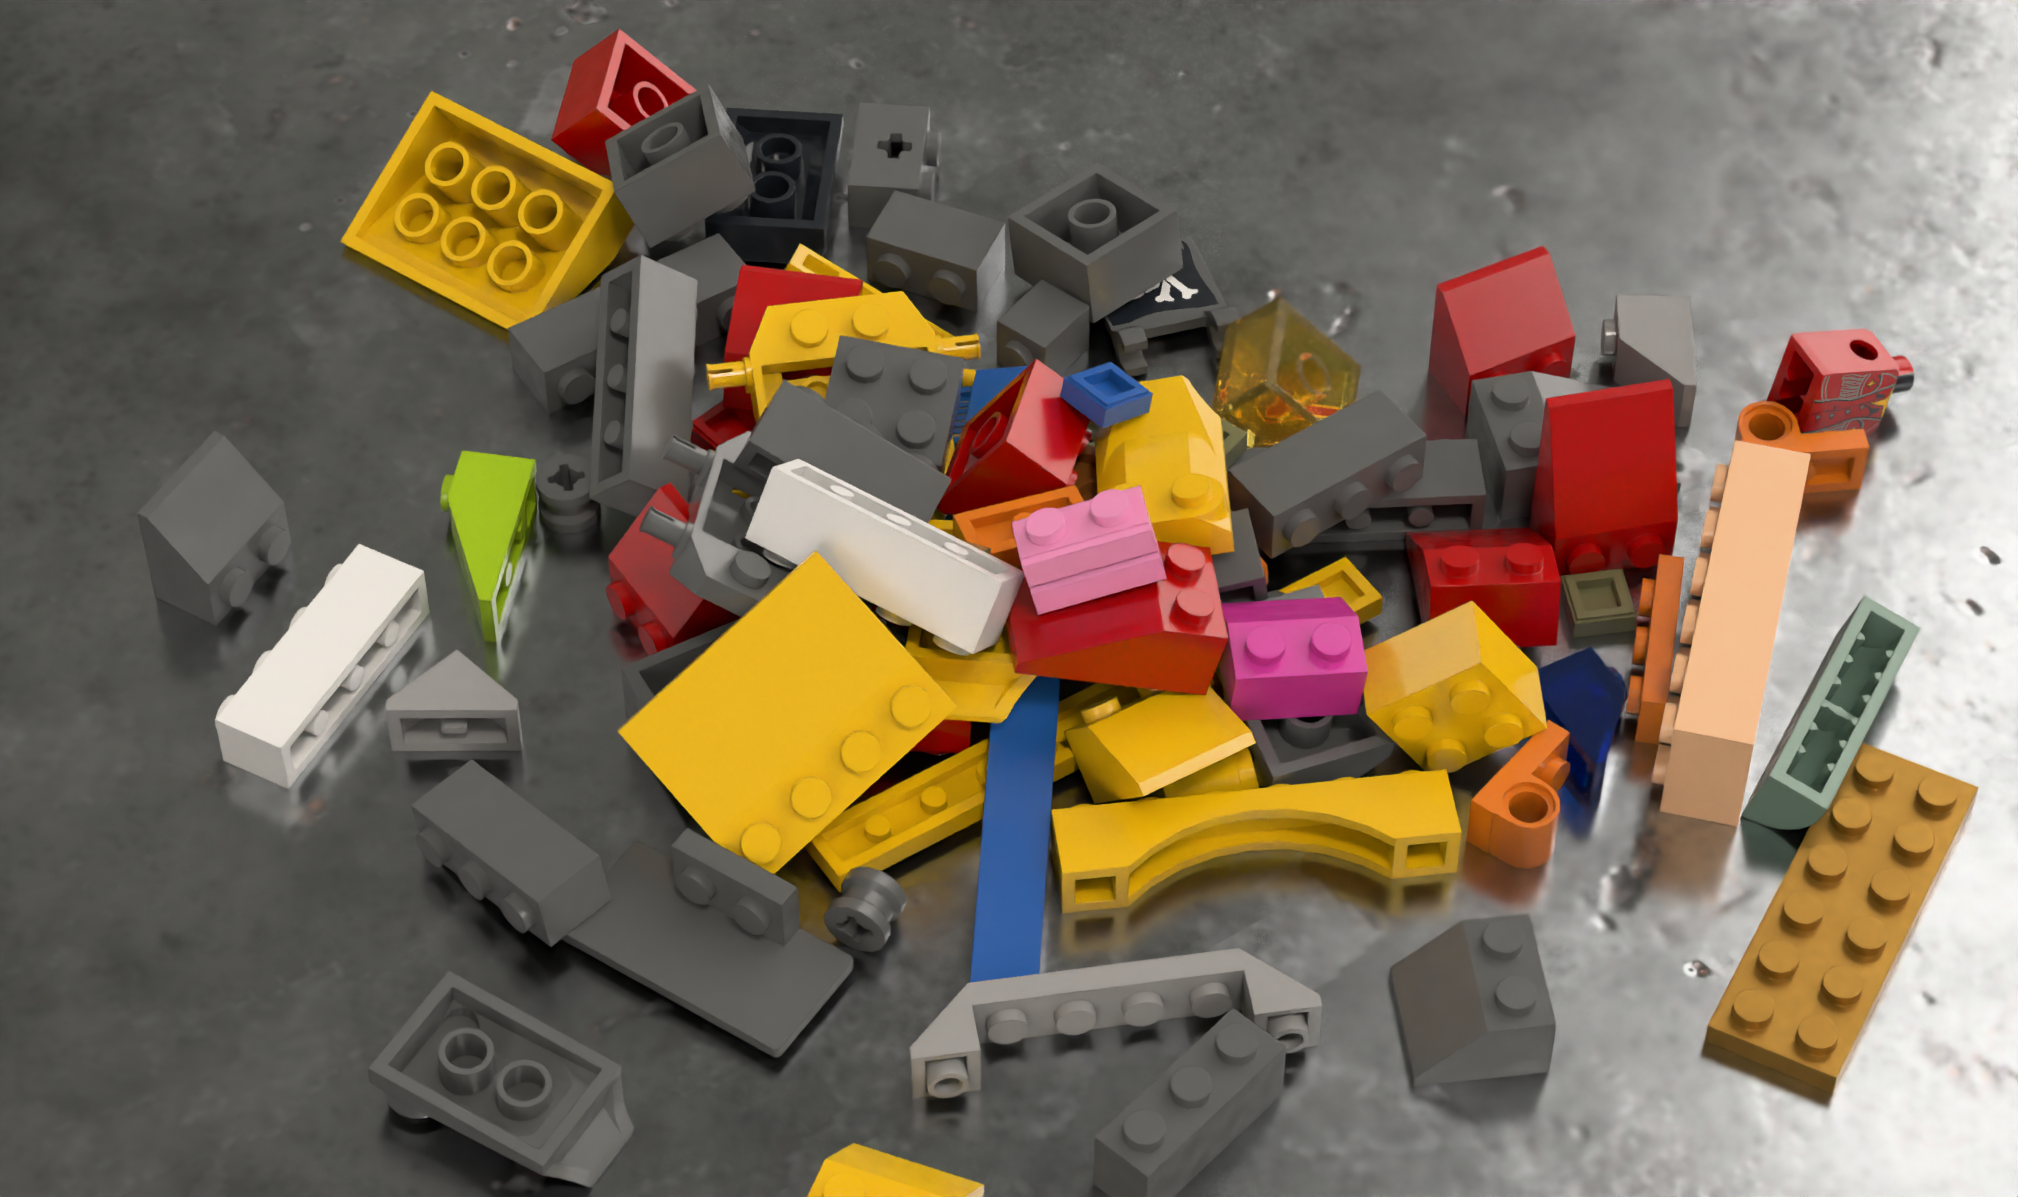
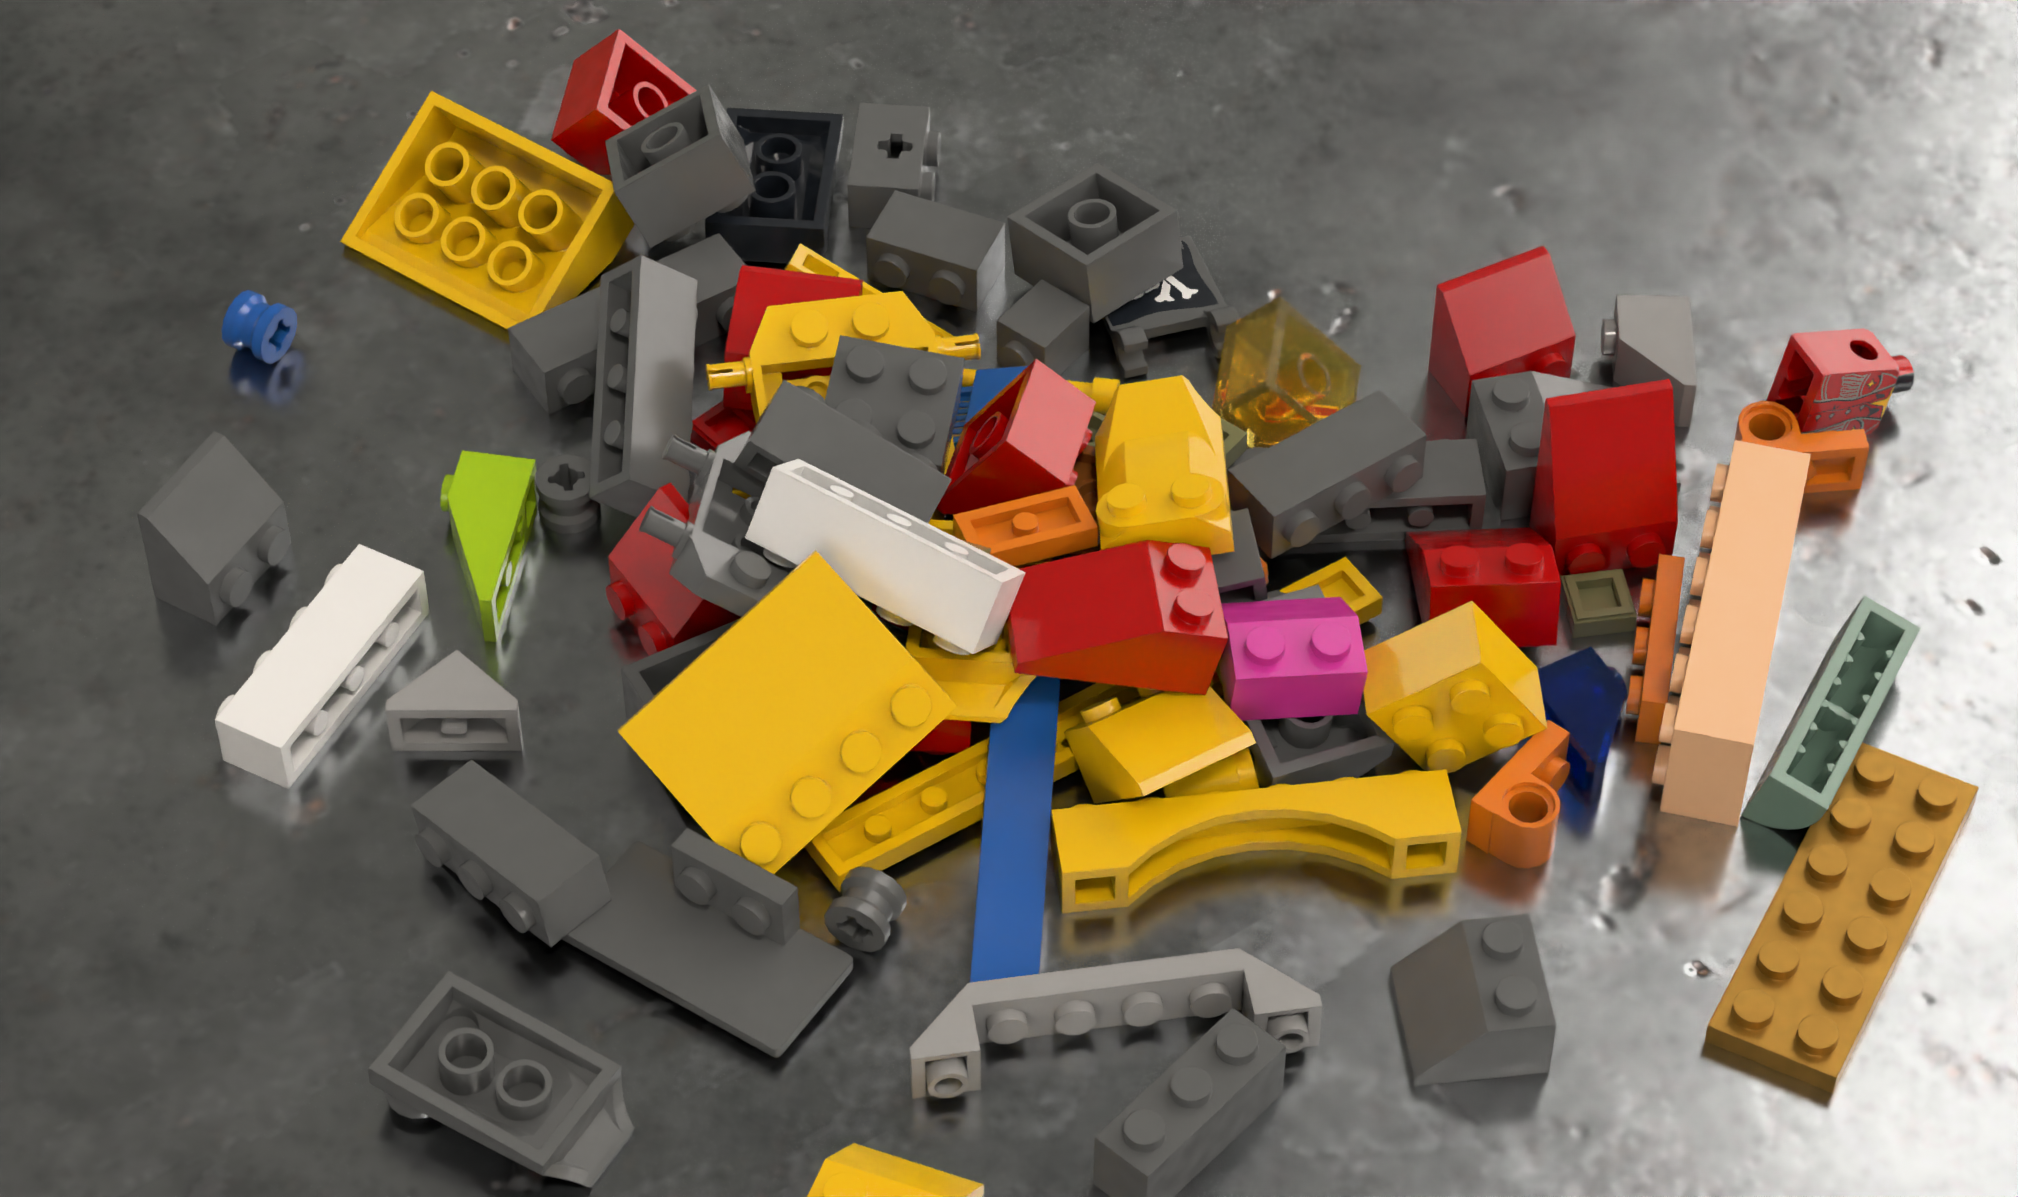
bright pink brick [1012,485,1167,615] -> none
blue tile [1060,362,1153,428] -> none
none -> blue wheel [222,290,297,364]

